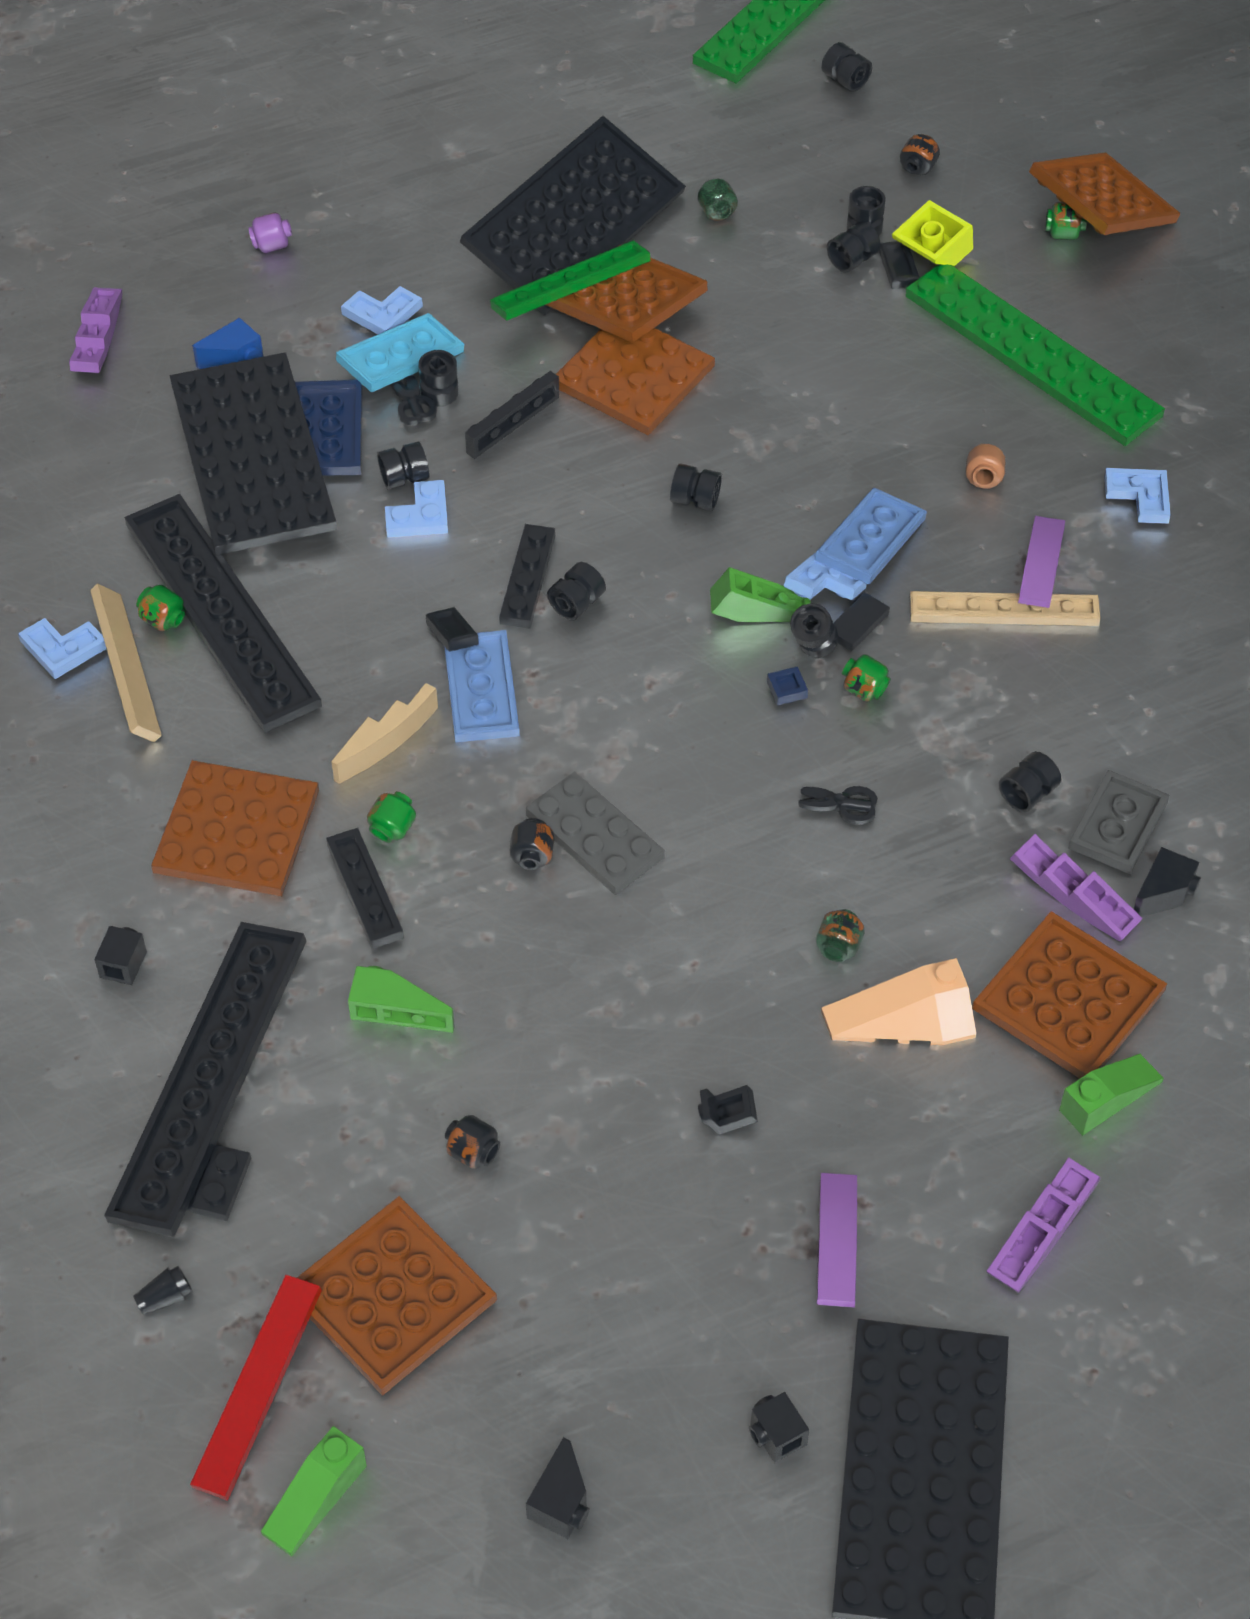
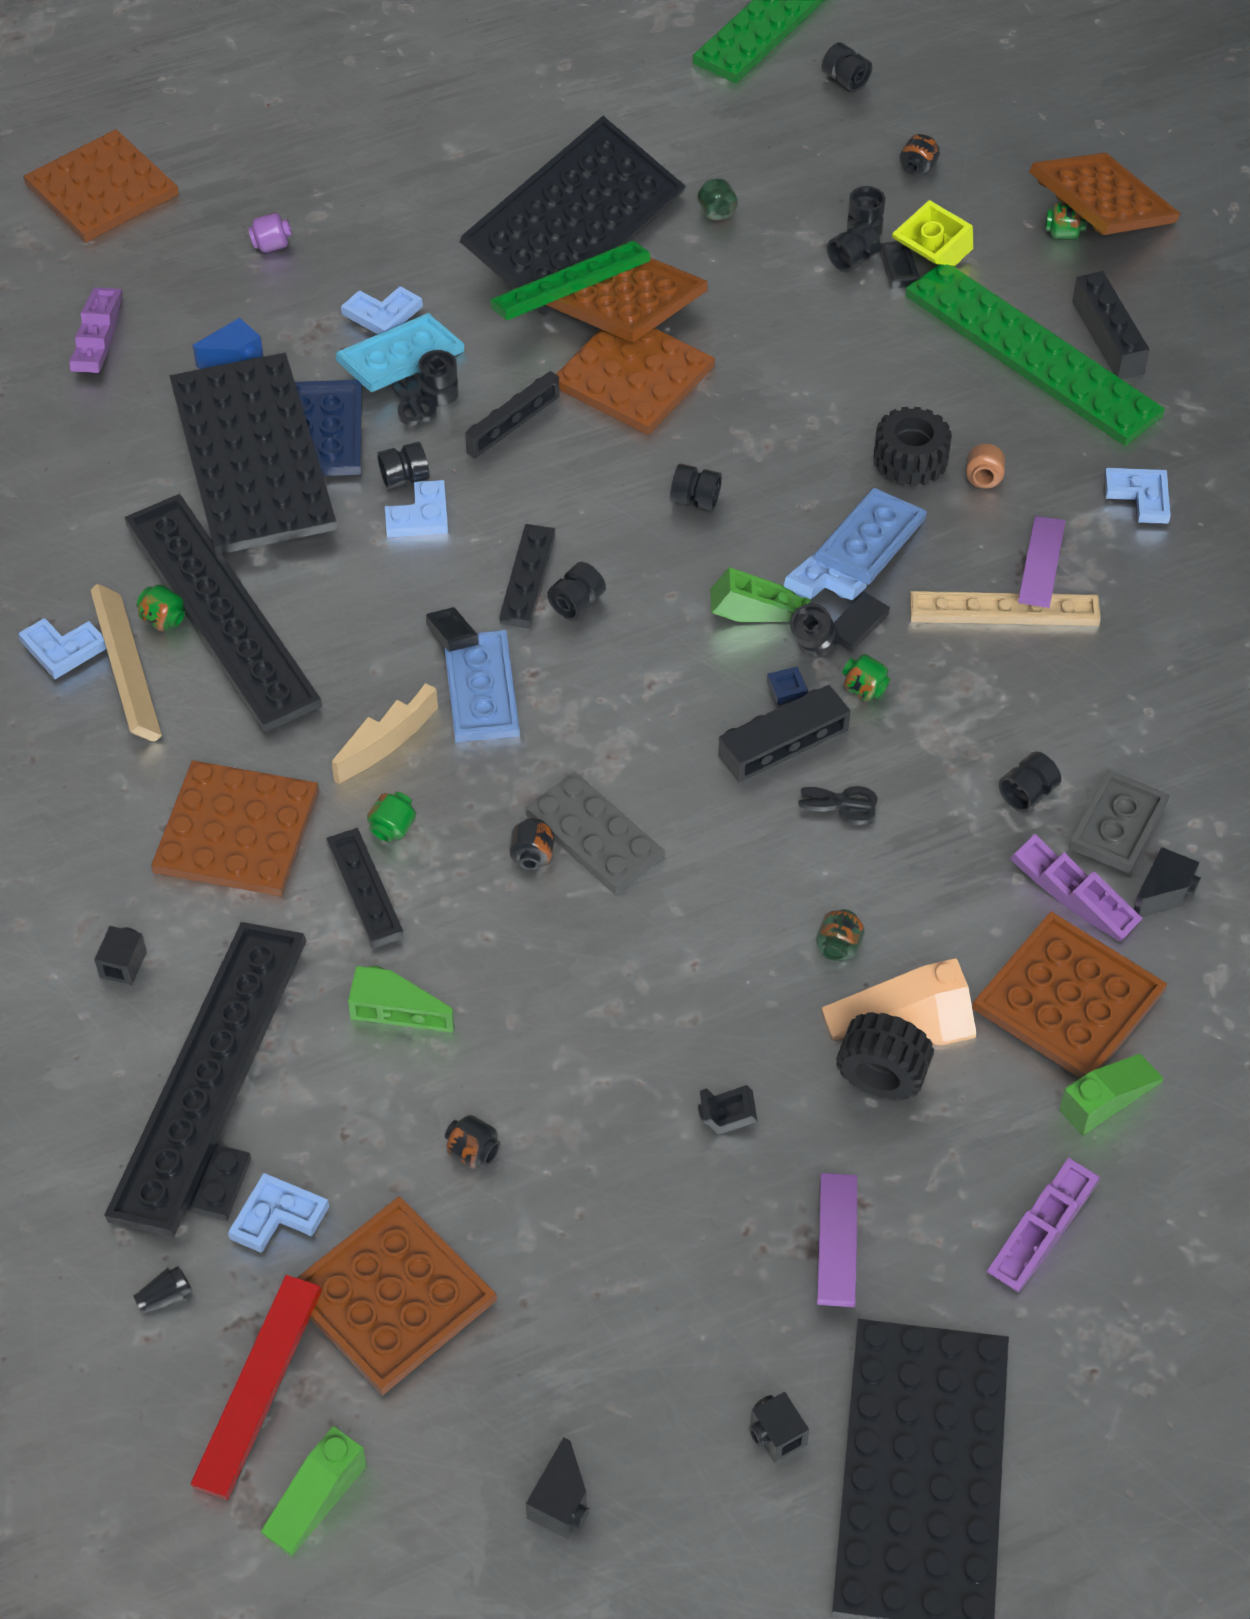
none -> dark orange plate [23,129,179,243]
none -> light blue plate [228,1173,329,1253]
none -> black brick [718,684,851,783]
none -> black tyre [836,1012,934,1100]
none -> black tyre [873,406,952,487]
none -> black brick [1072,271,1150,379]

